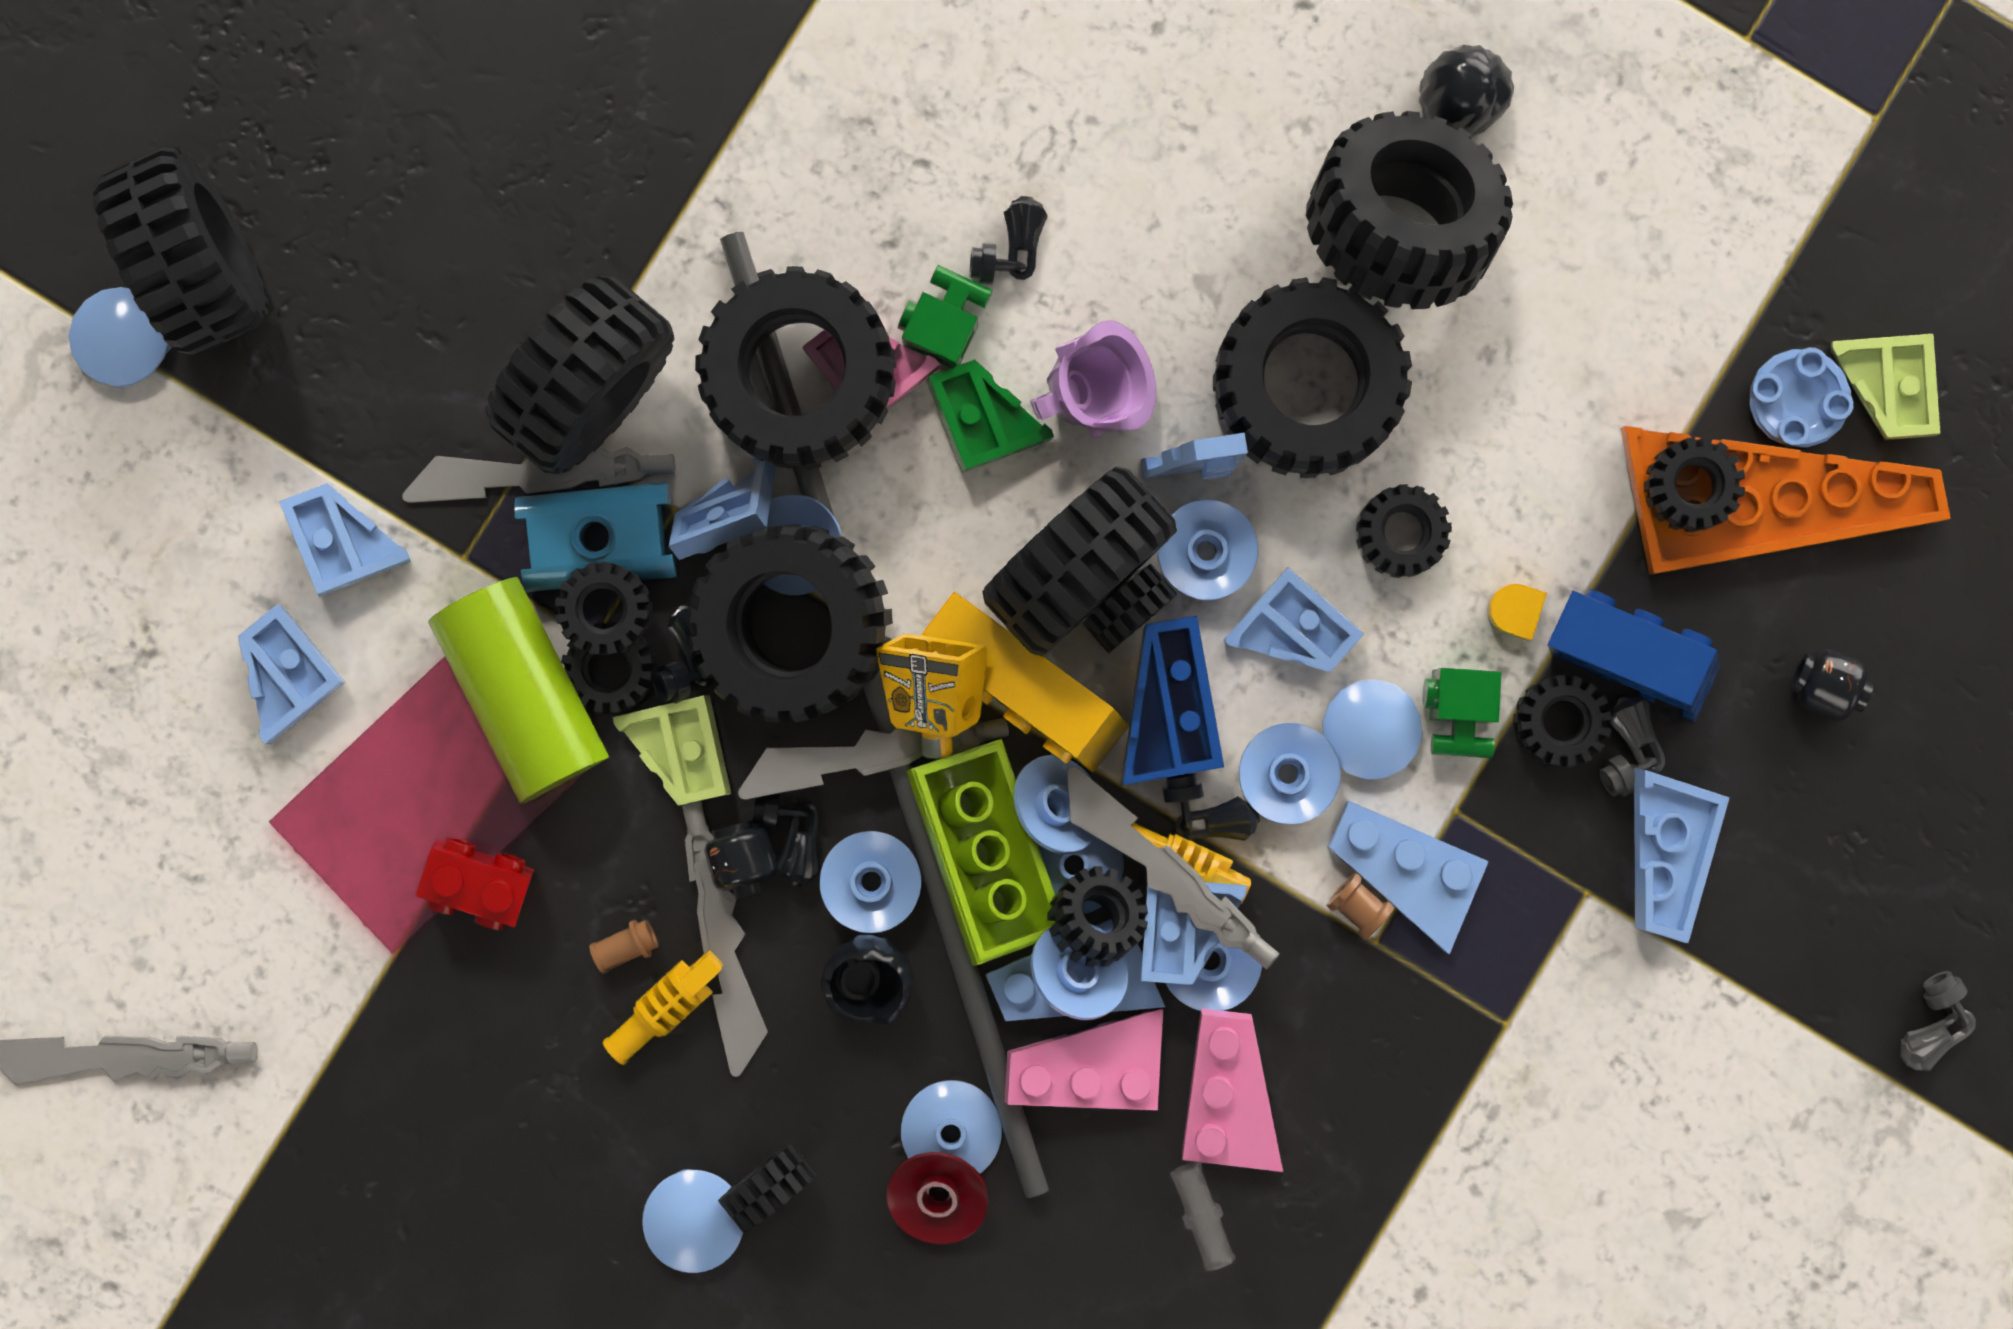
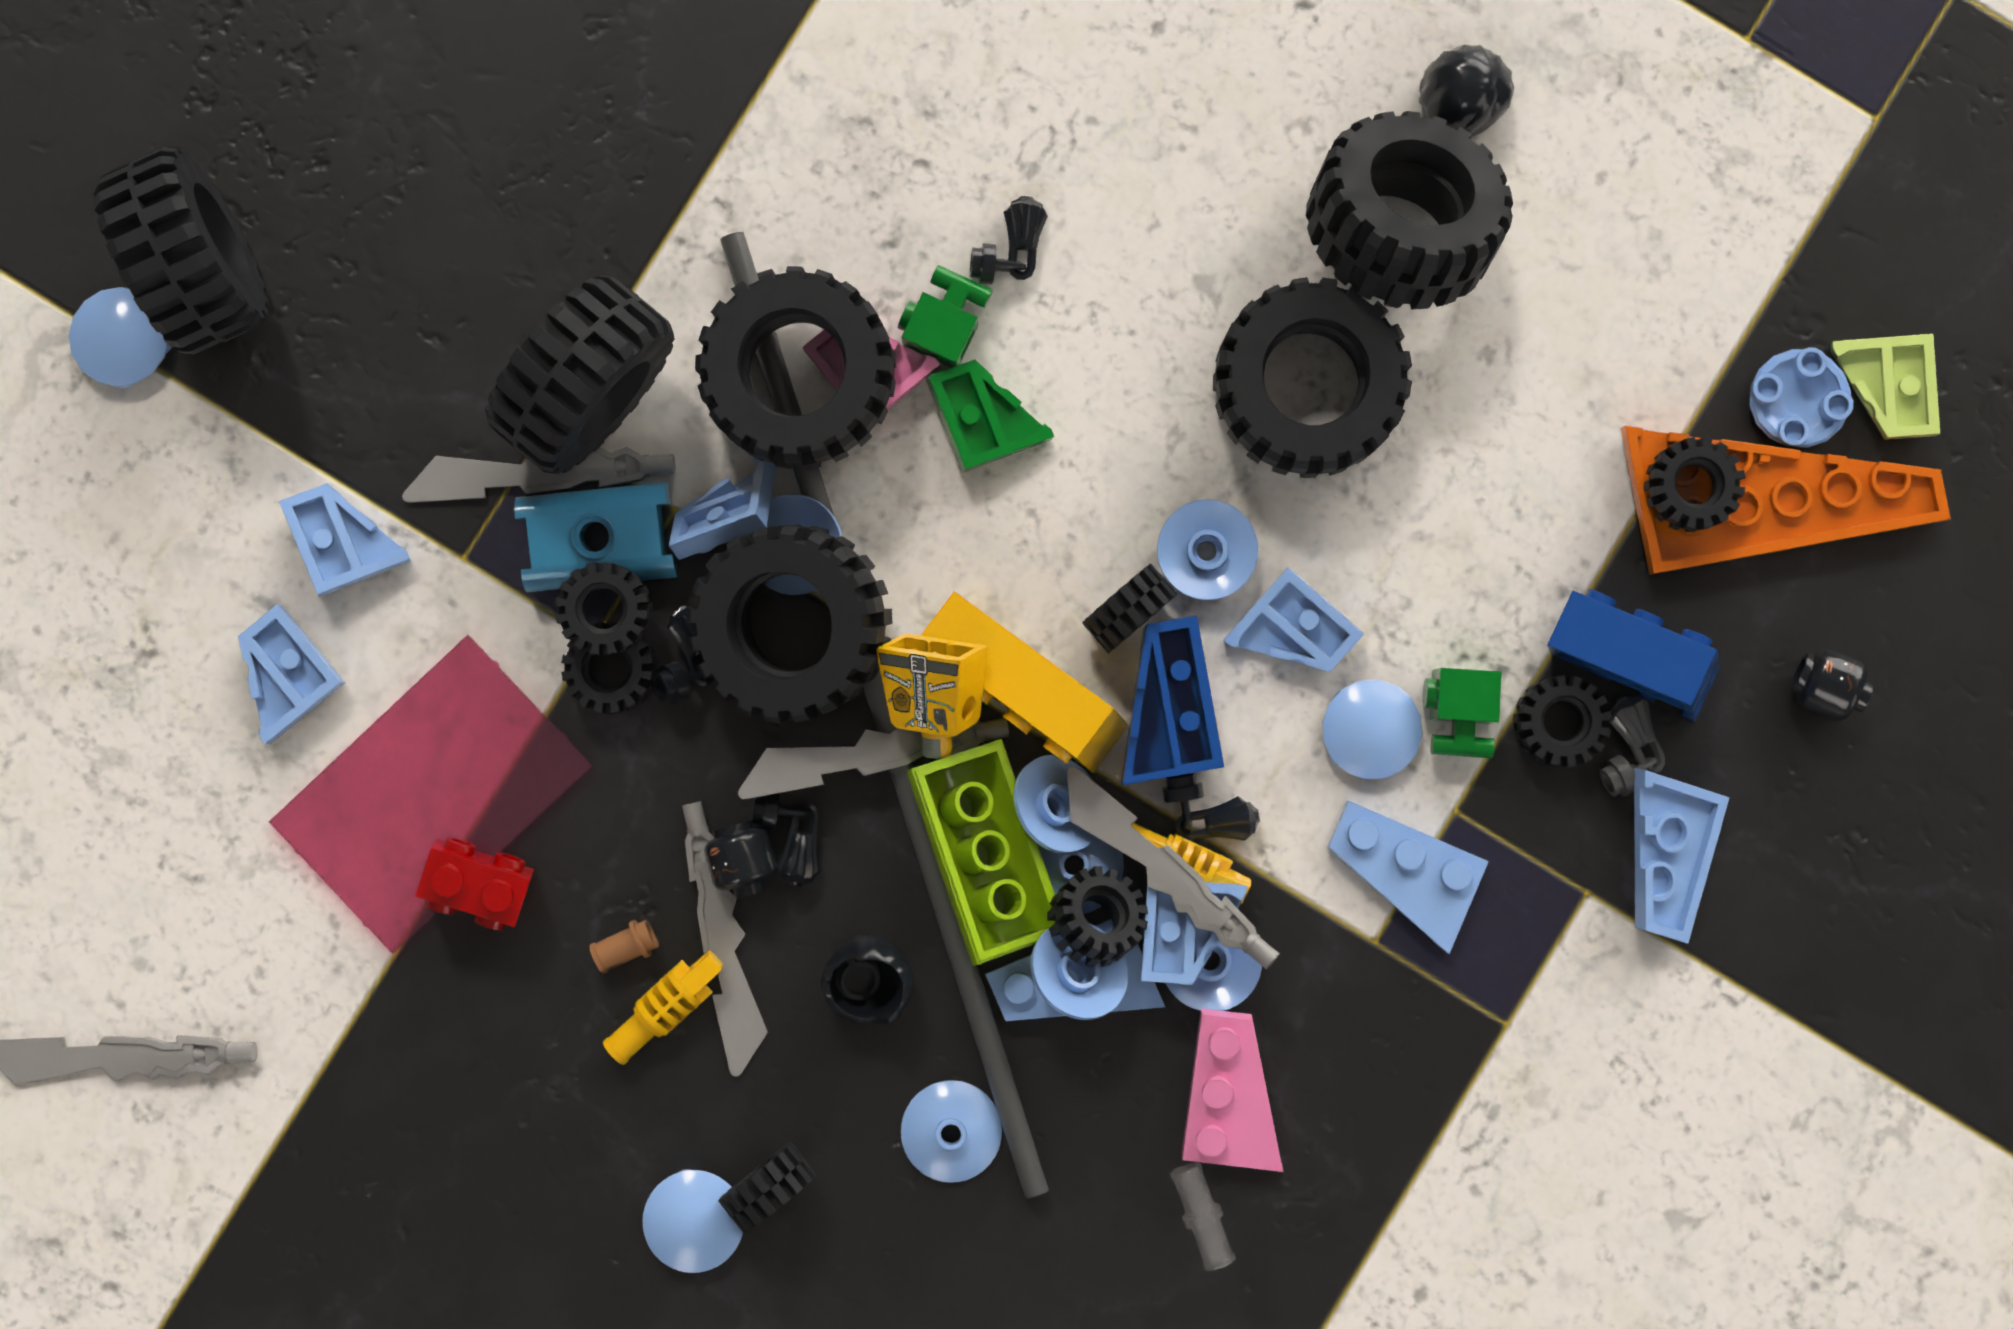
lime brick [428,577,610,804] -> none
yellowish green wing [613,695,731,806] -> none
light blue dish [820,831,921,933] -> none
dark red dish [887,1152,989,1244] -> none
black tyre [982,466,1177,656] -> none
bright pink wing [1004,1008,1163,1110] -> none
lavender helmet [1030,320,1156,438] -> none
light blue wing [1141,433,1248,480] -> none
light blue dish [1239,723,1341,824] -> none
medium nougat bush [1326,872,1394,940] -> none
black tyre [1356,484,1452,578] -> none
yellow tile [1487,584,1547,641] -> none
dark grey piece [1900,971,1976,1071] -> none

